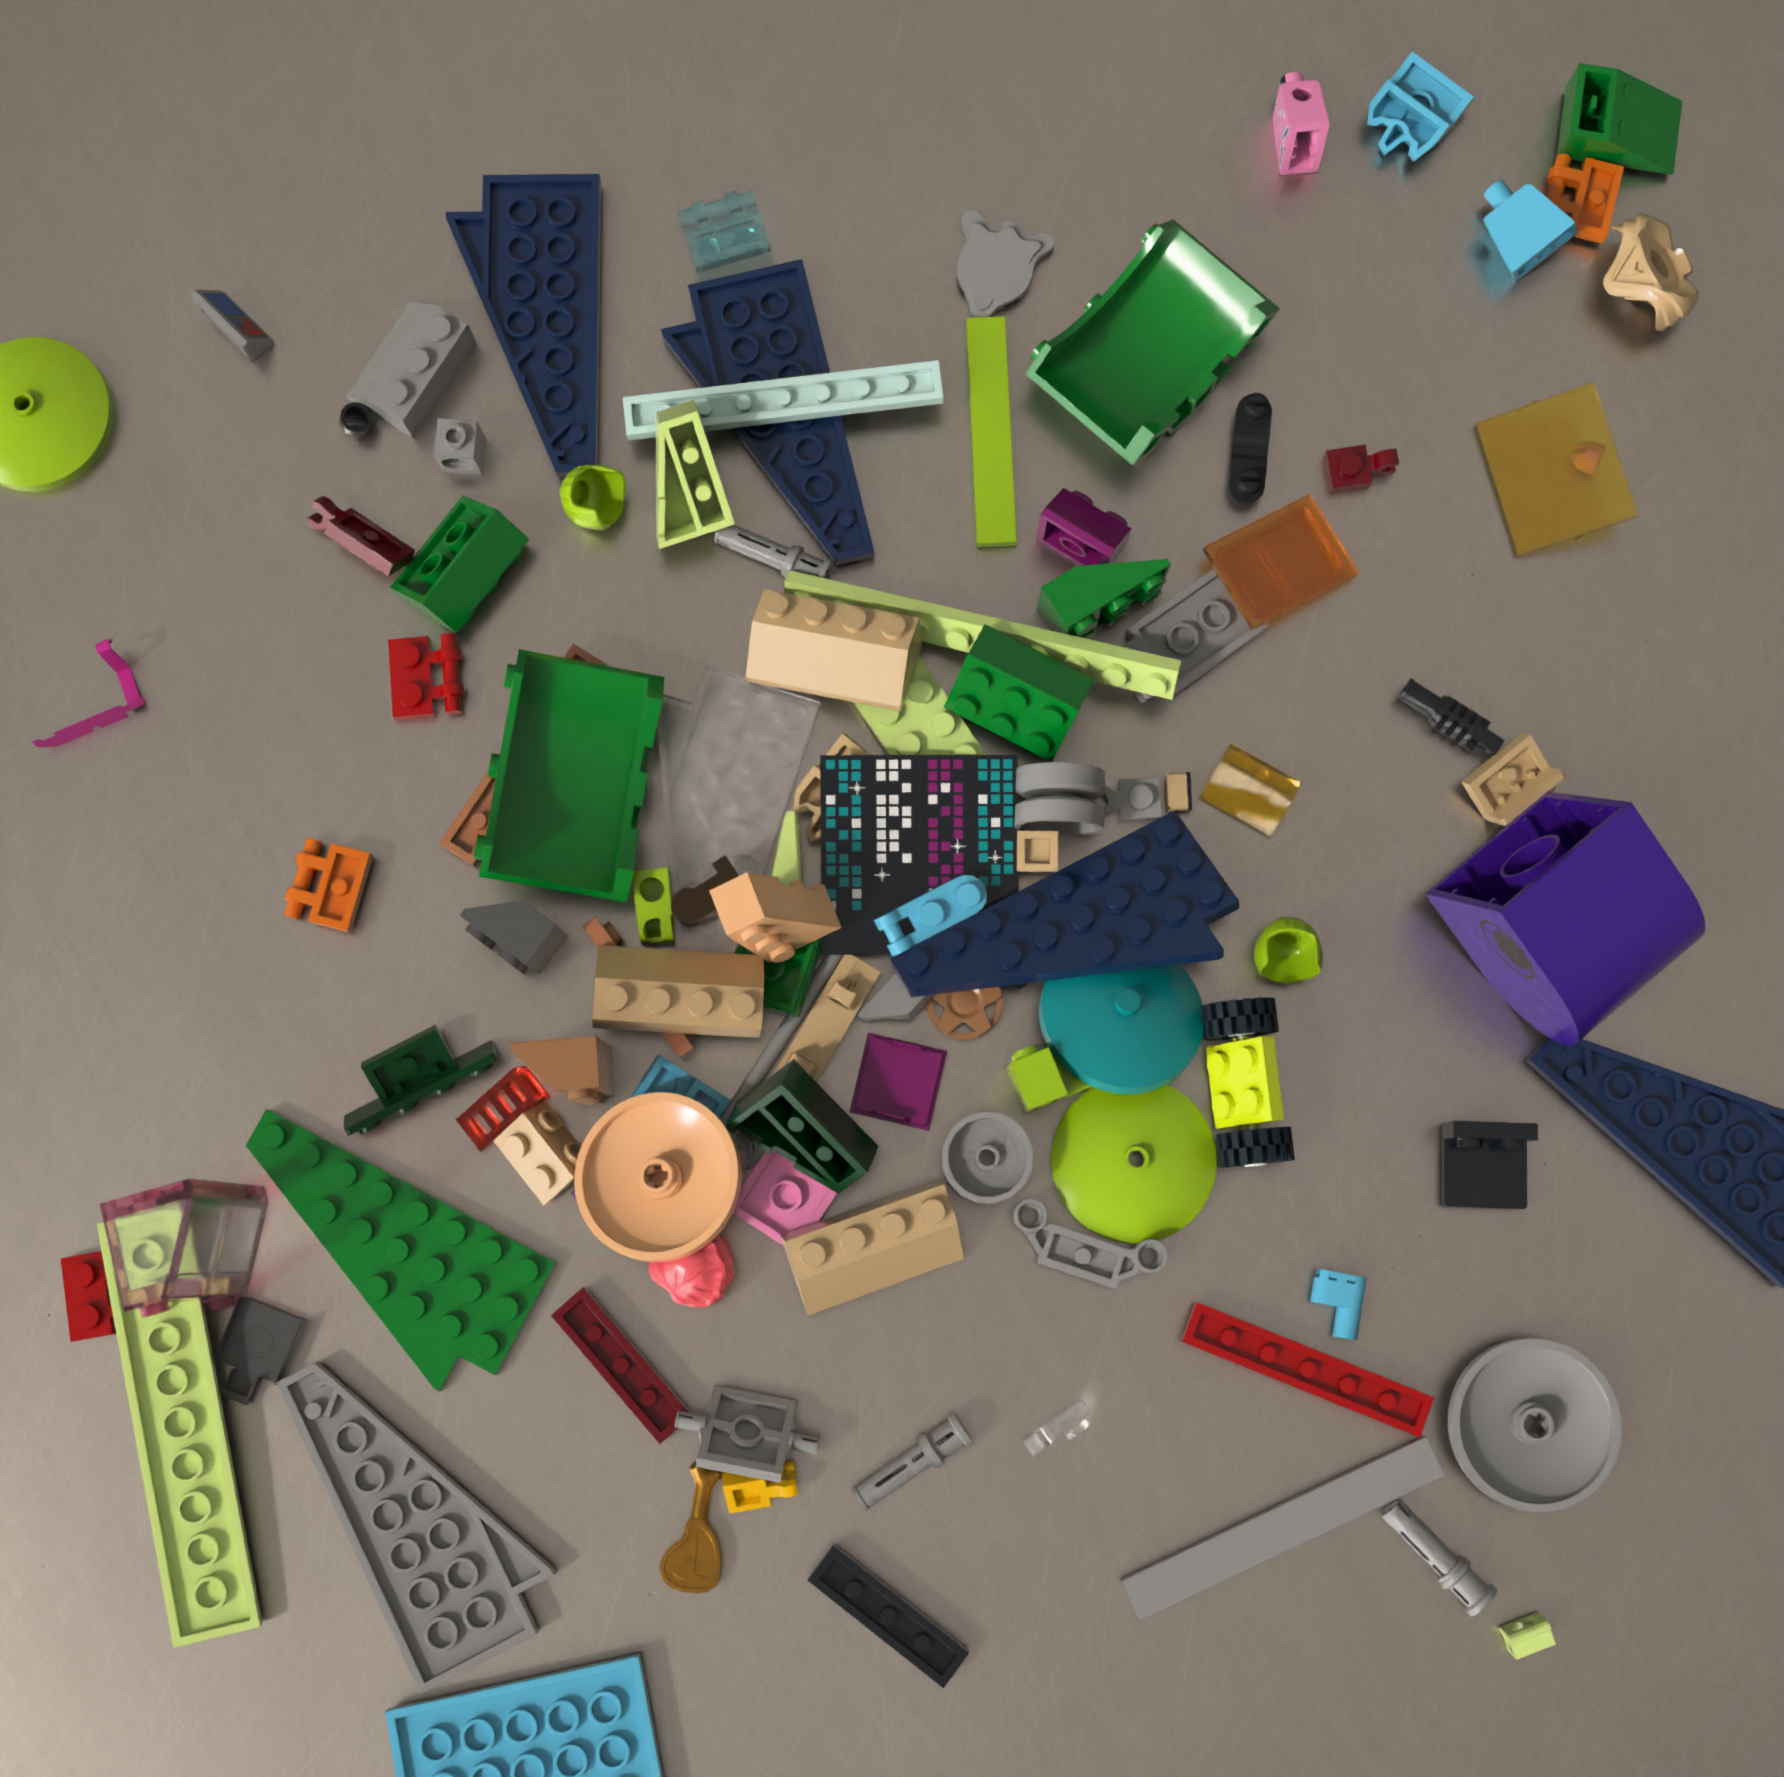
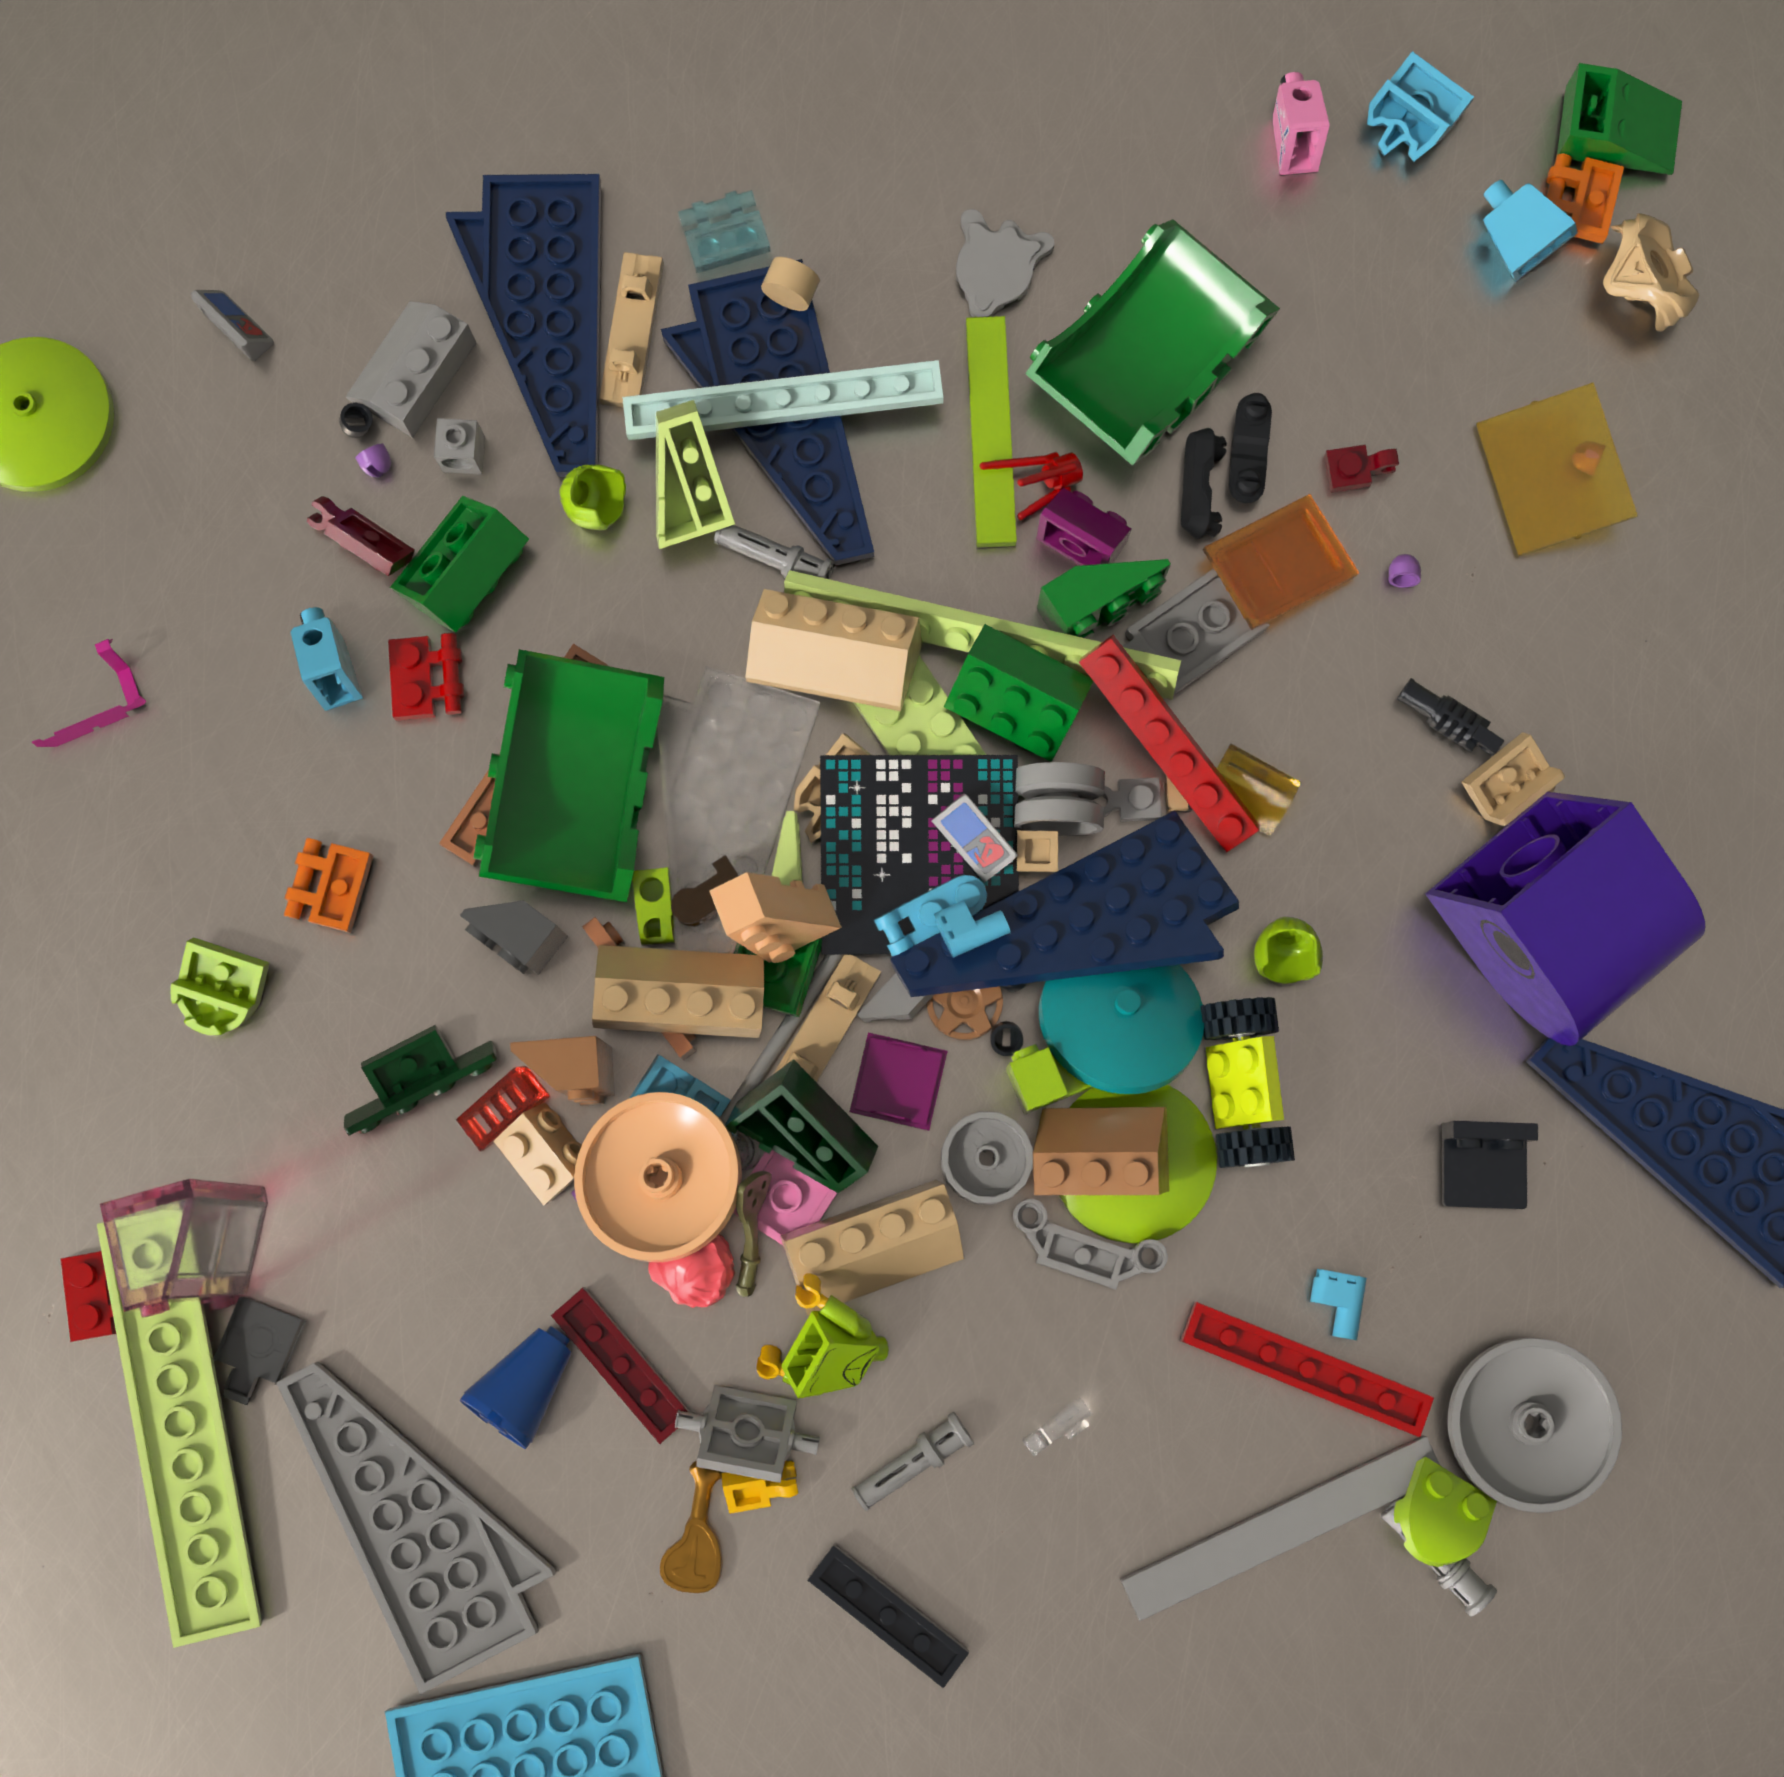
green wing [246,1109,558,1391] -> none
yellowish green piece [1499,1612,1556,1660] -> none
none -> lime slope [170,937,270,1035]
none -> medium azure torso [290,607,363,711]
none -> medium lavender hinge [355,443,391,477]
none -> blue cone [460,1326,572,1449]
none -> tan hinge [599,252,664,408]
none -> olive piece [736,1170,772,1297]
none -> lime torso [756,1273,889,1398]
none -> tan piece [761,257,820,311]
none -> slope [931,794,1018,883]
none -> medium azure piece [934,901,1010,958]
none -> red plant [980,452,1083,520]
none -> black hinge [990,1021,1023,1056]
none -> medium nougat slope [1033,1107,1169,1195]
none -> red plate [1079,635,1260,853]
none -> black piece [1181,428,1227,539]
none -> medium lavender hinge [1388,554,1421,588]
none -> lime slope [1394,1456,1497,1567]

